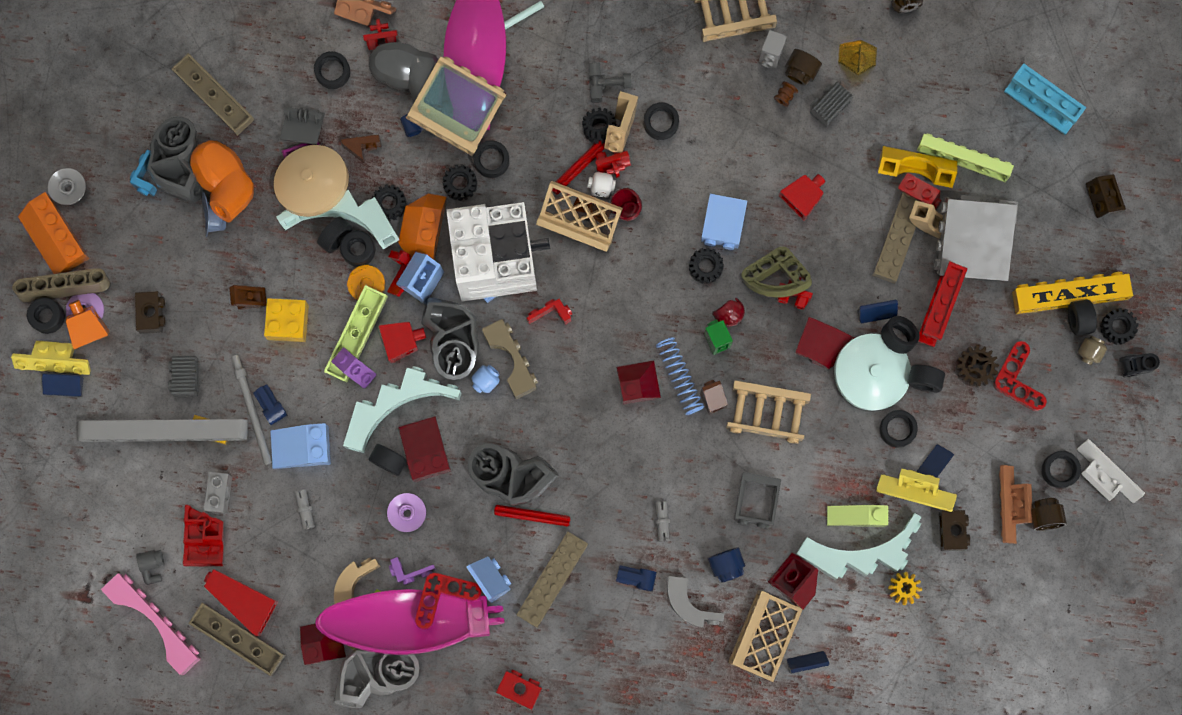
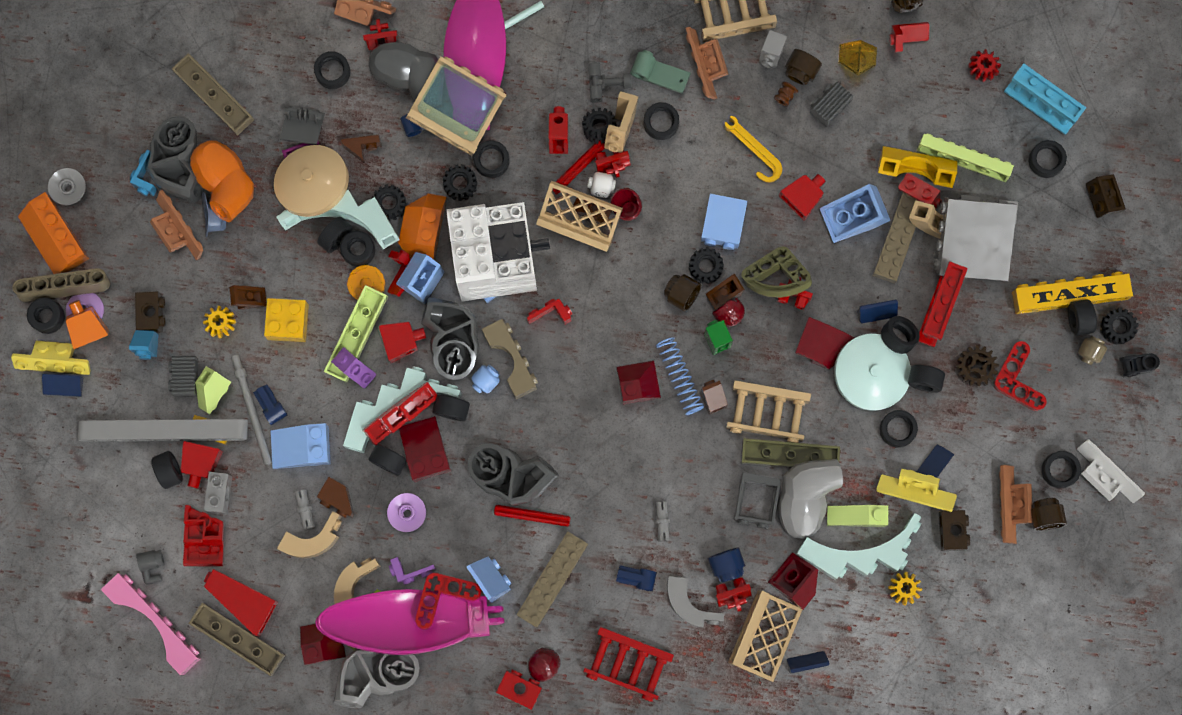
none -> dark azure slope [129,330,159,360]
none -> nougat bracket [150,190,203,260]
none -> black tyre [151,451,183,489]
none -> red torso [181,441,223,489]
none -> yellowish green slope [195,366,231,414]
none -> yellow gear [203,306,236,339]
none -> tan arch [277,511,342,558]
none -> reddish brown slope [317,477,354,518]
none -> red slope [363,382,437,445]
none -> black tyre [432,394,470,421]
none -> dark red hair [528,647,560,682]
none -> red torso [549,106,568,154]
none -> red fence [583,627,674,702]
none -> sand green door [630,50,691,94]
none -> dark brown piece [664,274,702,312]
none -> nougat bracket [686,27,728,100]
none -> reddish brown slope [706,274,745,310]
none -> red hips [716,577,752,612]
none -> yellow piece [724,116,782,183]
none -> olive piece [741,438,840,468]
none -> light grey piece [778,459,843,539]
none -> light blue slope [819,184,891,243]
none -> red bracket [889,22,929,52]
none -> red gear [968,49,1001,82]
none -> black tyre [1028,140,1067,178]

